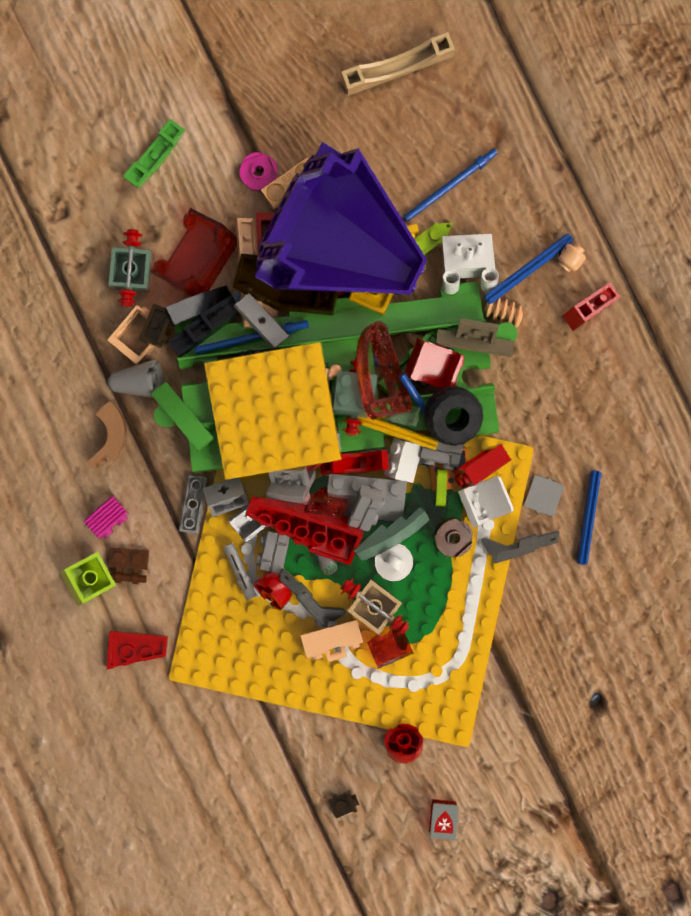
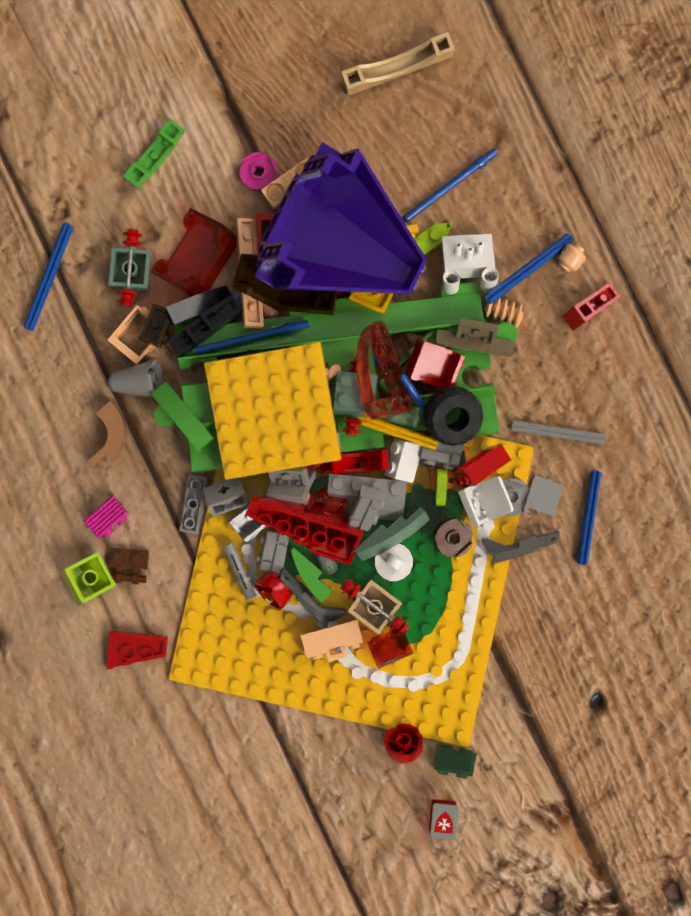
light grey tile [234,293,288,350] -> none
dark brown bracket [328,790,359,818] -> none
none -> blue axle [24,223,73,331]
none -> bright green slope [291,547,332,603]
none -> clear green brick [433,744,477,779]
none -> light grey tile [502,478,531,516]
none -> light grey axle [510,421,605,444]

